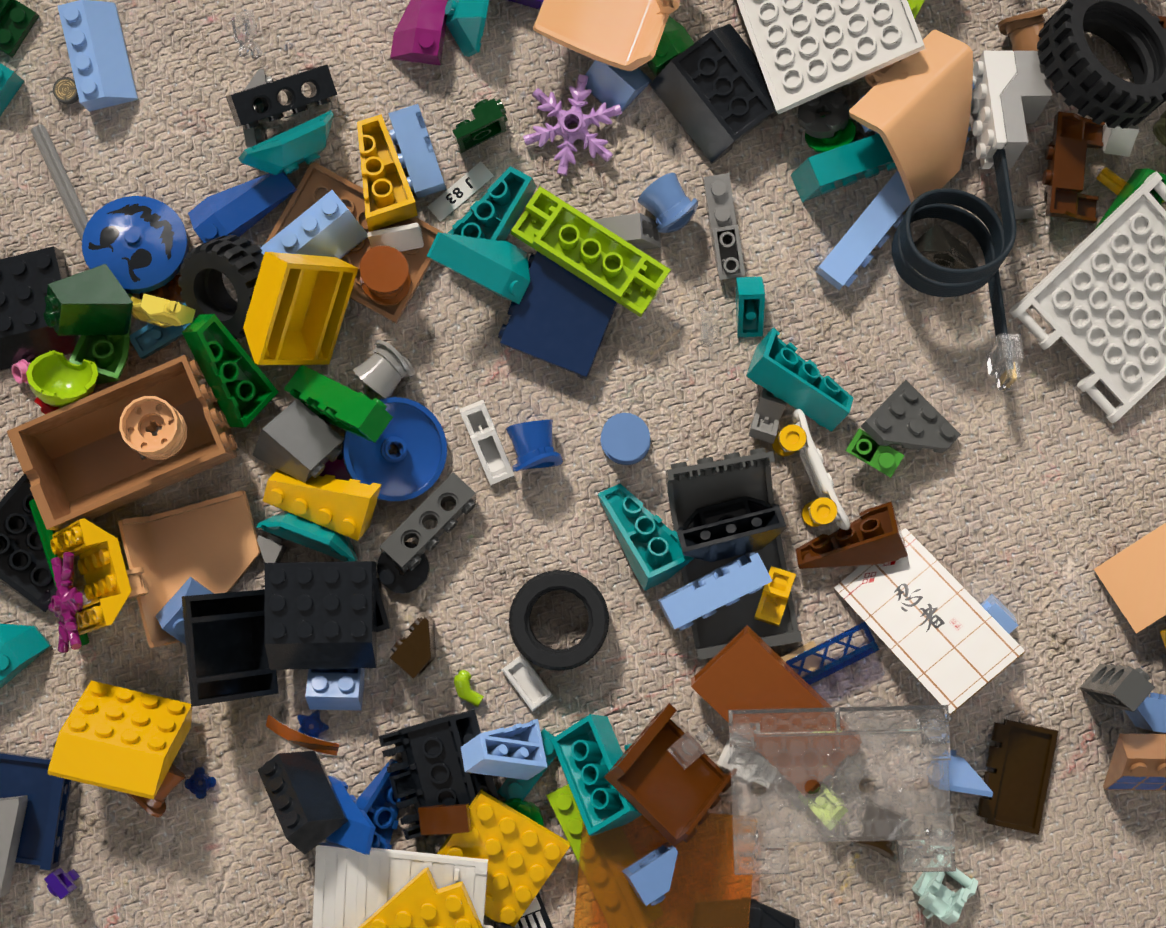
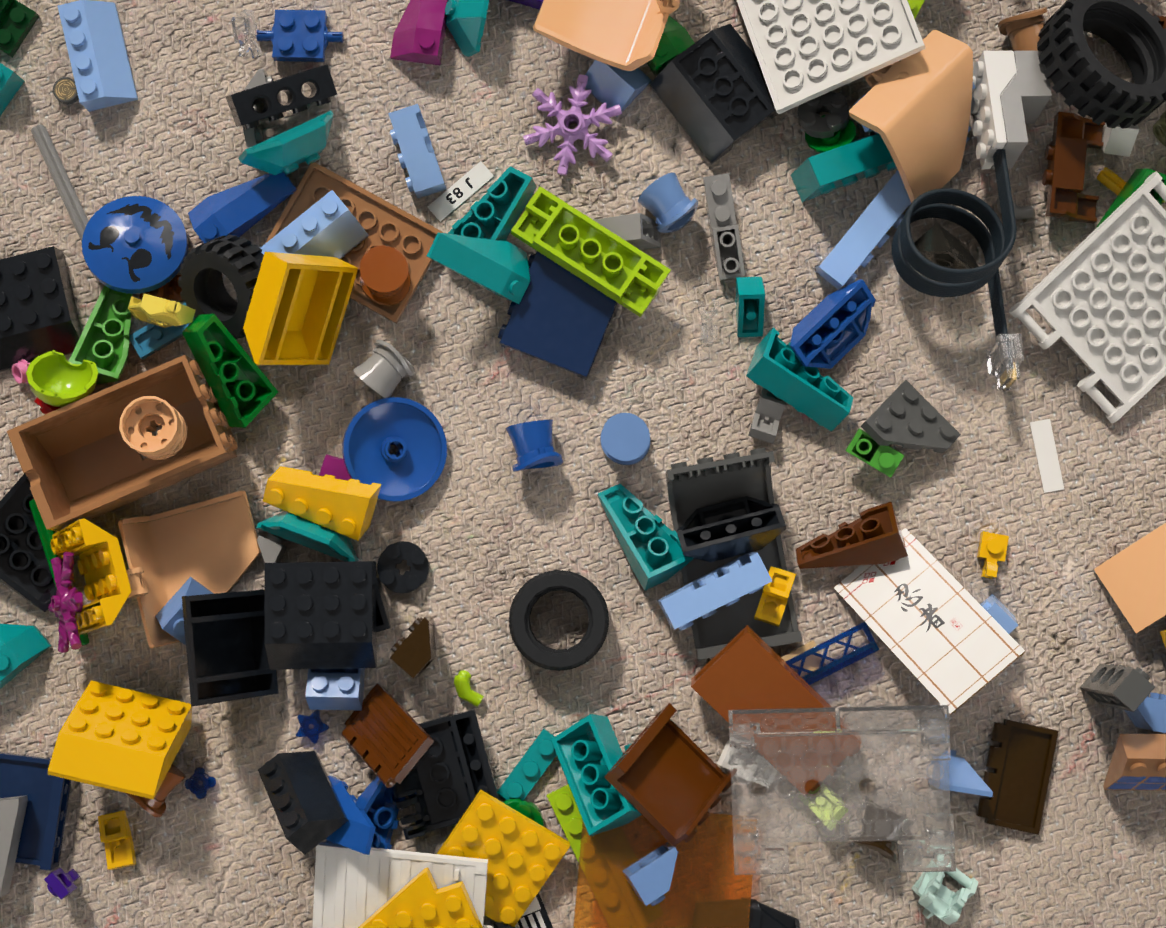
dark green slope [43,264,133,336] -> none
dark grey slope [253,399,344,483] -> none
orange sticker [266,714,340,756] -> none
green wedge [284,365,393,443] -> none
yellow wedge [357,114,418,232] -> none
white slope [367,223,424,252] -> none
dark grey brick [380,472,477,573] -> none
reddish brown slope [418,803,472,835] -> none
dark green plate [452,98,508,153] -> none
white slope [459,400,514,485] -> none
light blue wedge [461,719,547,780] -> none
white tile [501,654,553,712] -> none
clear plate [667,725,714,770] -> none
piece [772,409,851,530] -> none
none -> yellow slope [98,810,136,870]
none -> blue plate [256,10,344,62]
none -> reddish brown hinge [342,683,434,788]
none -> blue wedge [790,280,876,369]
none -> yellow plate [977,531,1009,579]
none -> white sticker [1030,419,1064,493]

